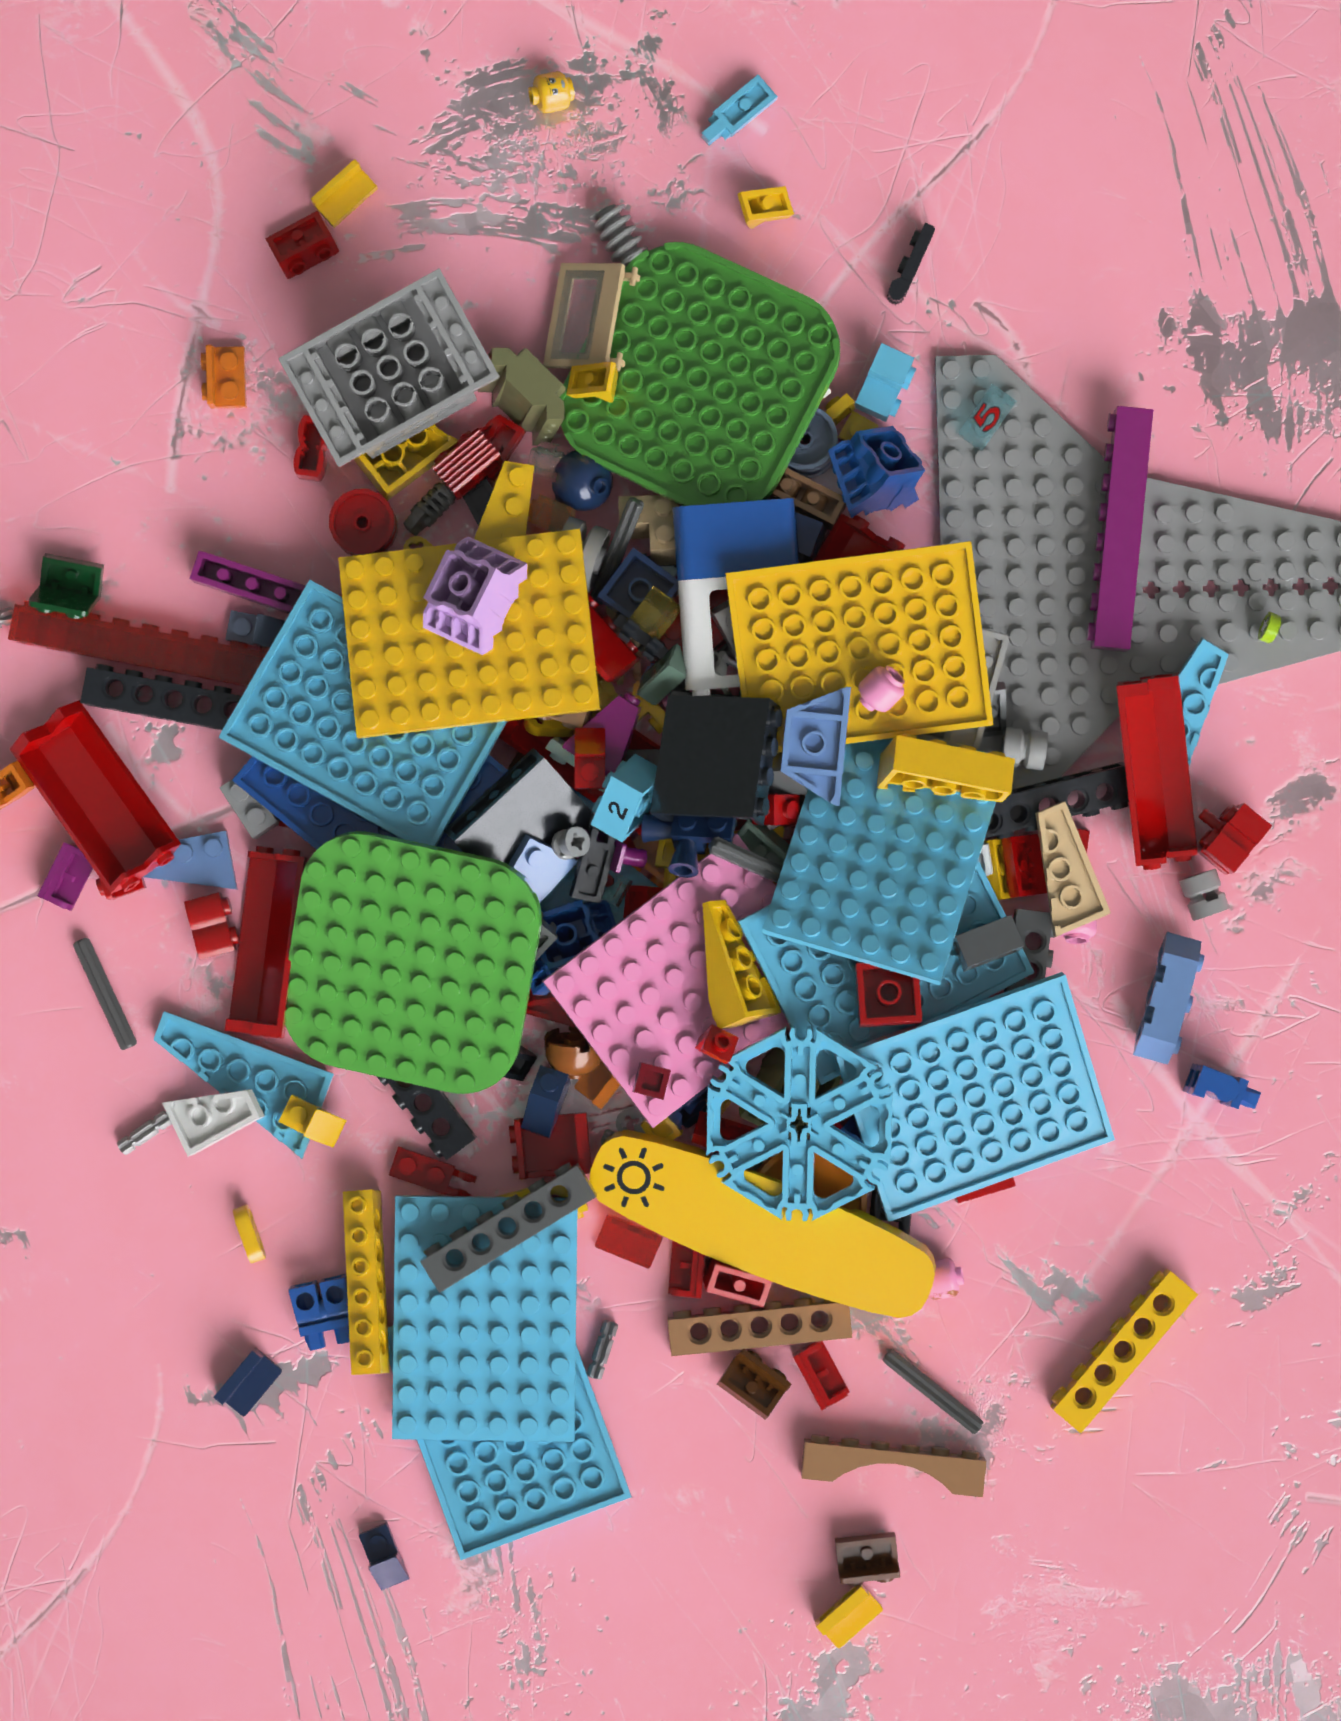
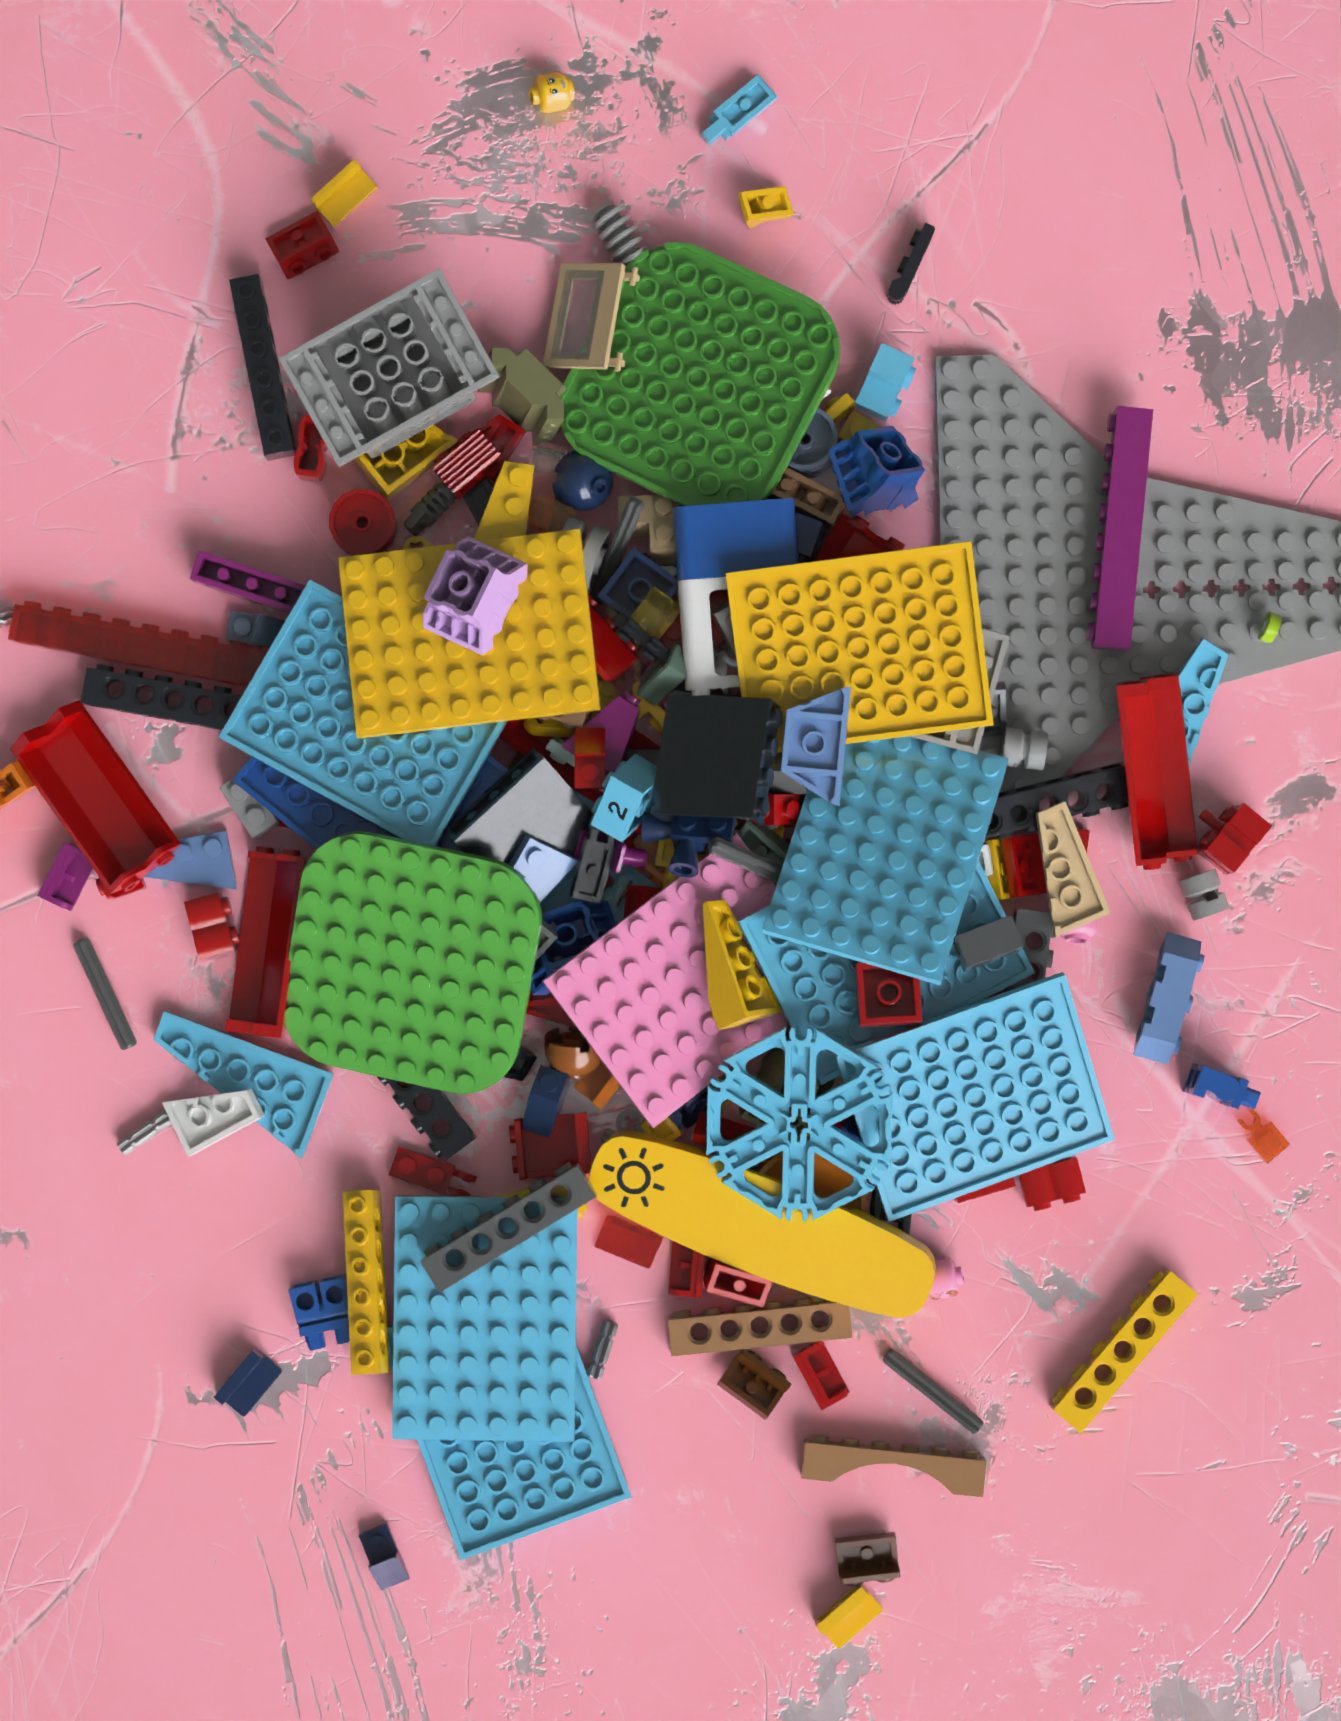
dark green bracket [28,553,104,619] -> none
orange bracket [201,344,247,409] -> none
yellow beam [233,1204,266,1264] -> none
yellow slope [278,1094,347,1148] -> none
light grey wheel [551,826,590,860] -> none
yellow slope [566,361,618,403] -> none
dark red plate [632,1062,671,1100] -> none
red bracket [695,1024,739,1064] -> none
bright pink head [859,666,904,712] -> none
yellow wedge [876,733,1015,802] -> none
clear light blue tile [957,384,1017,451] -> none
none -> black brick [229,274,296,461]
none -> red brick [1018,1156,1086,1211]
none -> clear orange plate [1237,1108,1291,1164]

